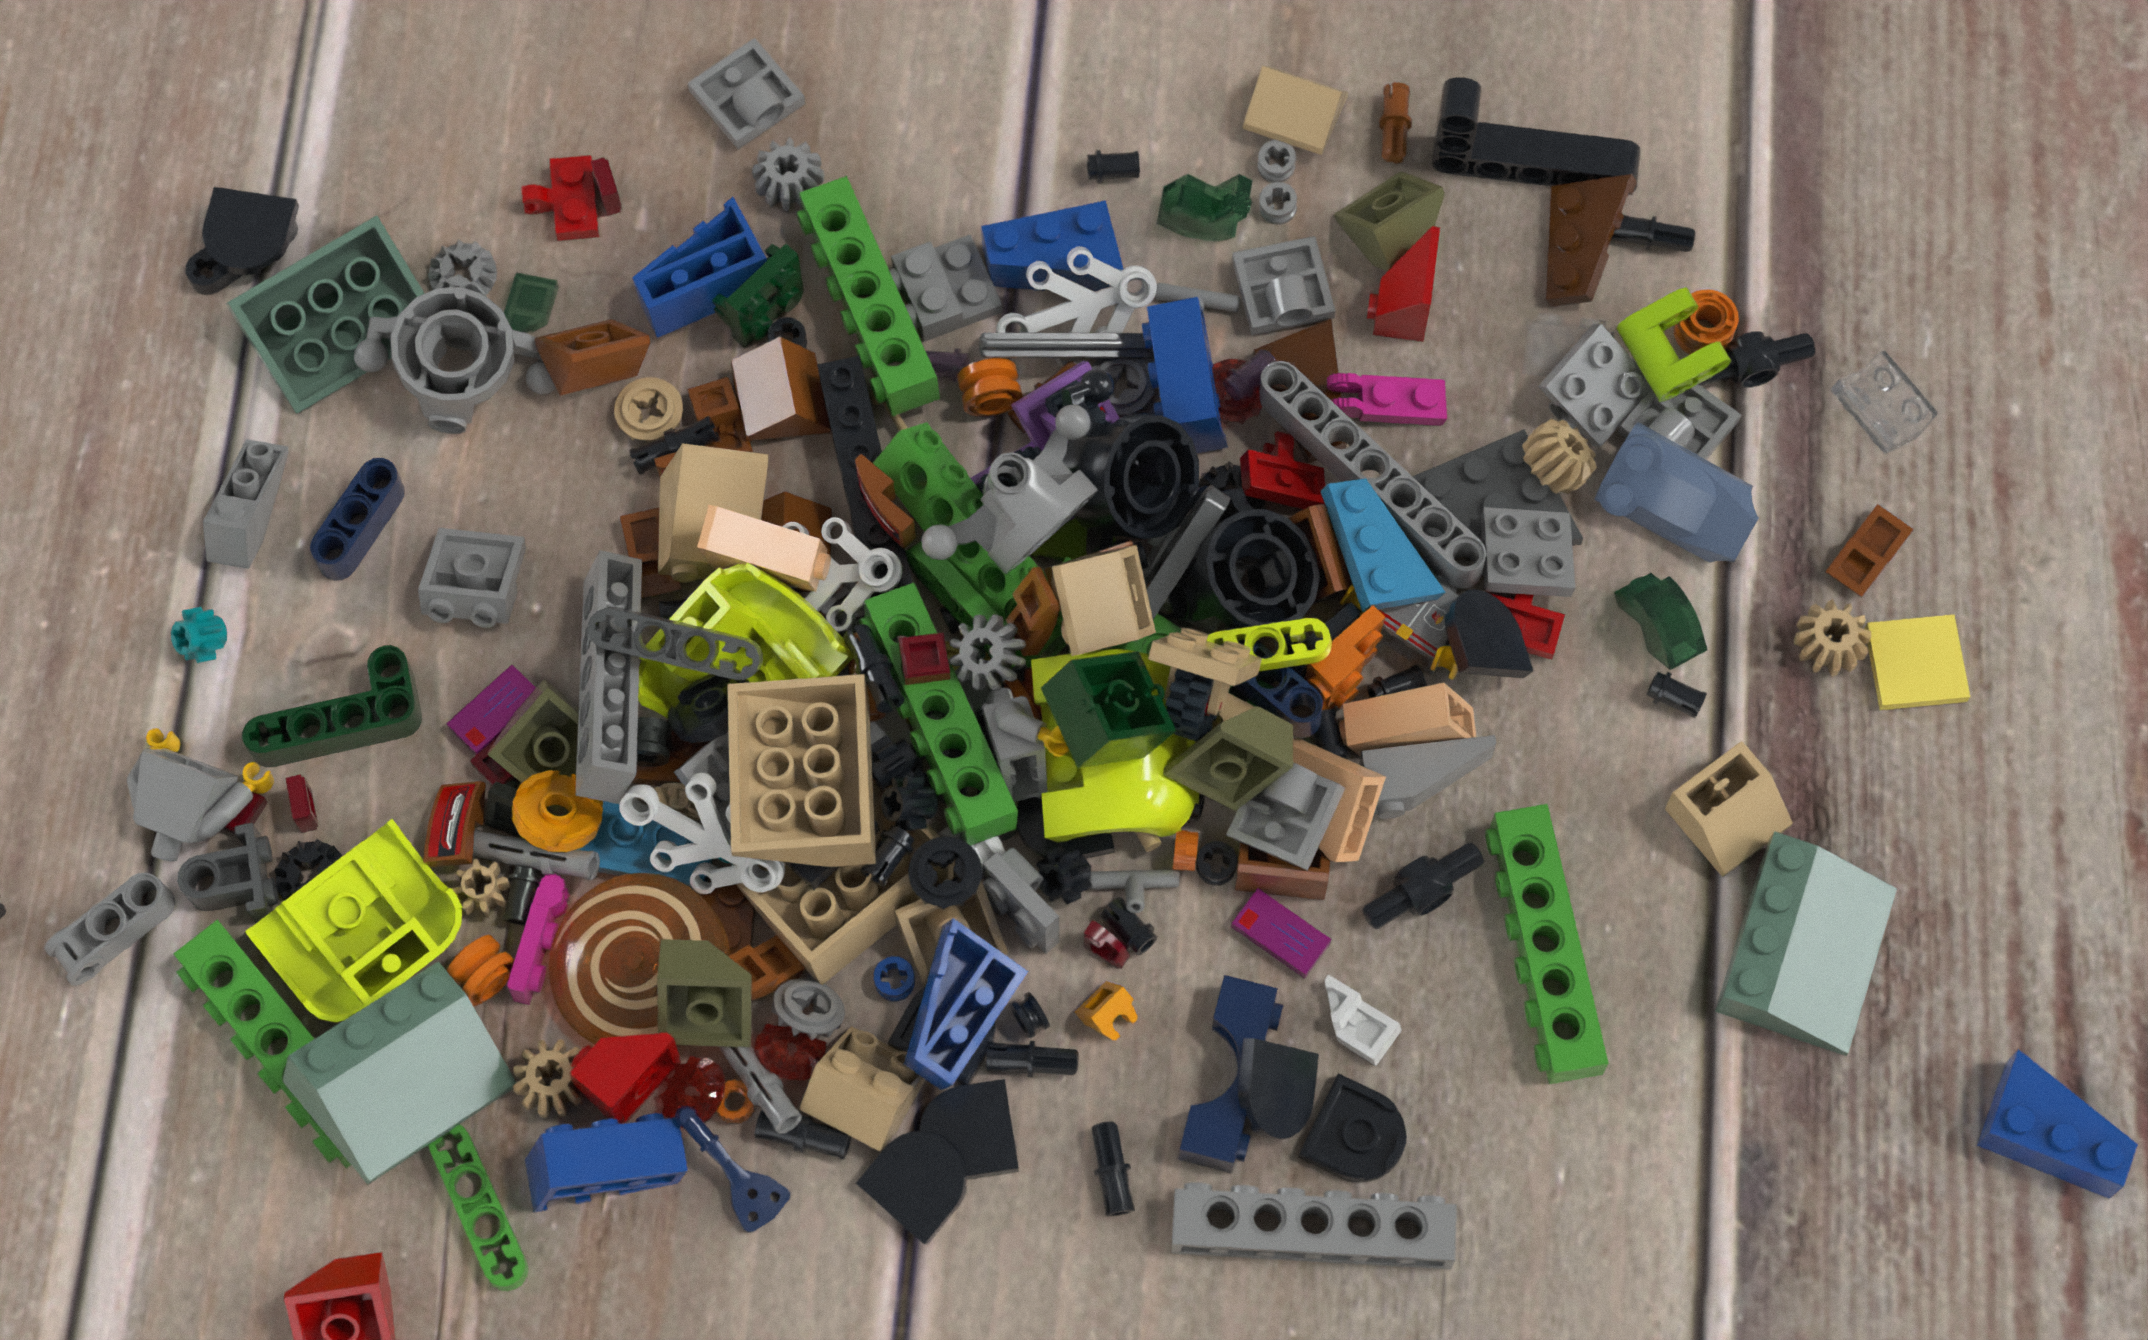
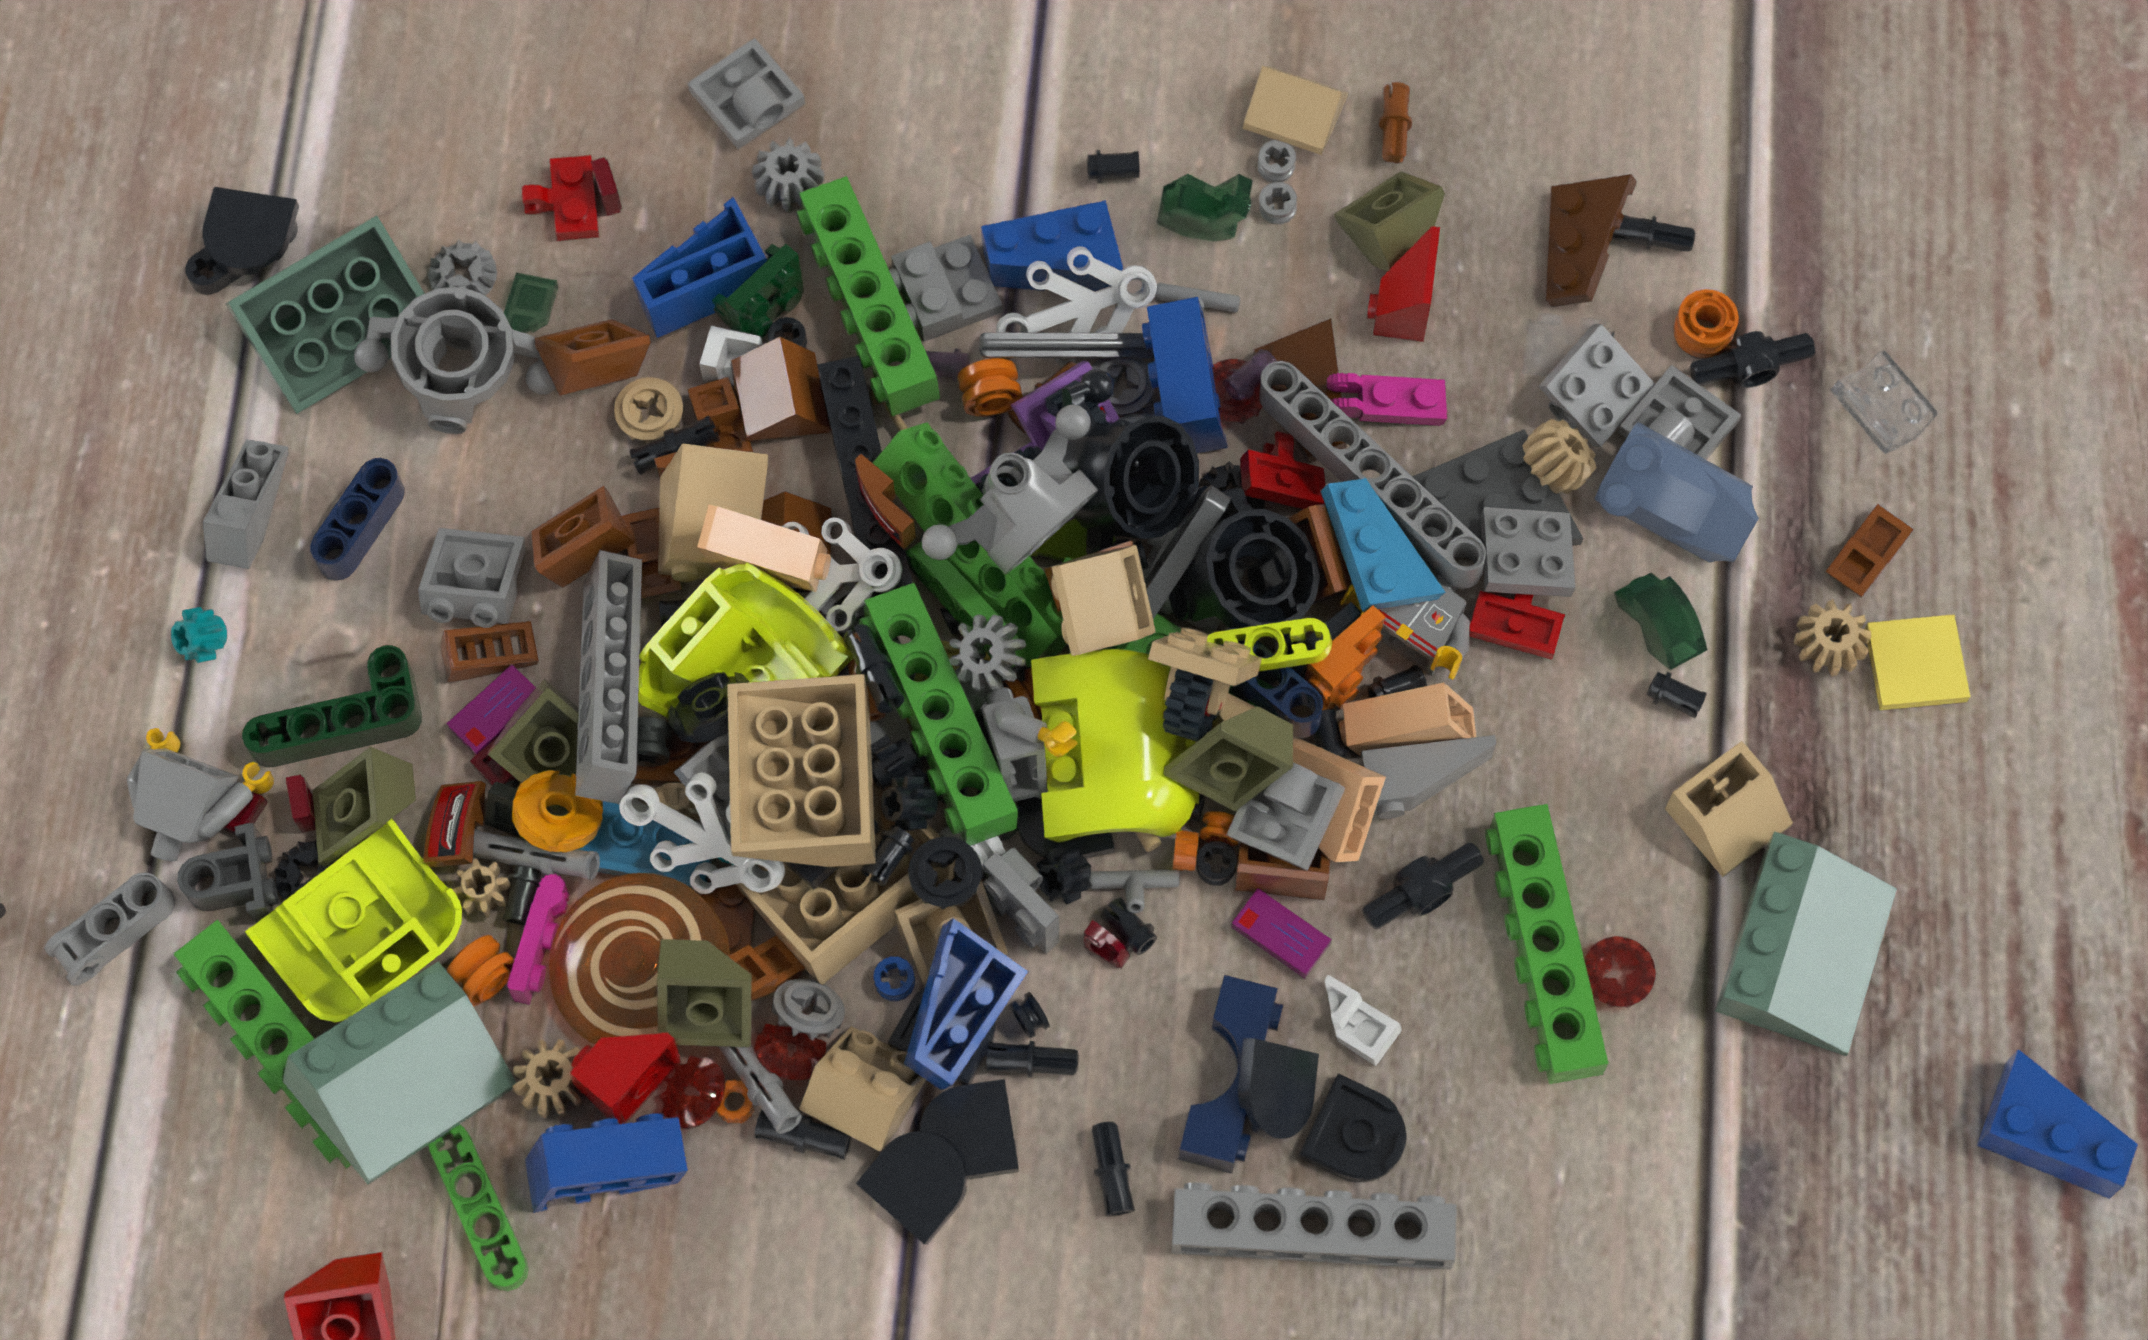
dark grey beam [588,607,763,680] -> none
dark blue piece [675,1106,791,1233] -> none
dark red tile [899,632,950,685] -> none
dark orange slope [1006,567,1059,656] -> none
dark green brick [1041,651,1176,768] -> none
light orange tile [1074,981,1138,1041] -> none
light grey plate [1232,236,1335,335] -> none
black beam [1431,77,1641,192] -> none
black tile [1444,590,1534,678] -> none
lime connector [1616,287,1731,402] -> none
none -> olive slope [313,747,416,867]
none -> dark orange slope [440,621,539,682]
none -> dark orange slope [531,486,635,588]
none -> white panel [699,326,762,389]
none -> orange bush [1199,811,1239,846]
none -> clear red gear [1584,936,1656,1009]

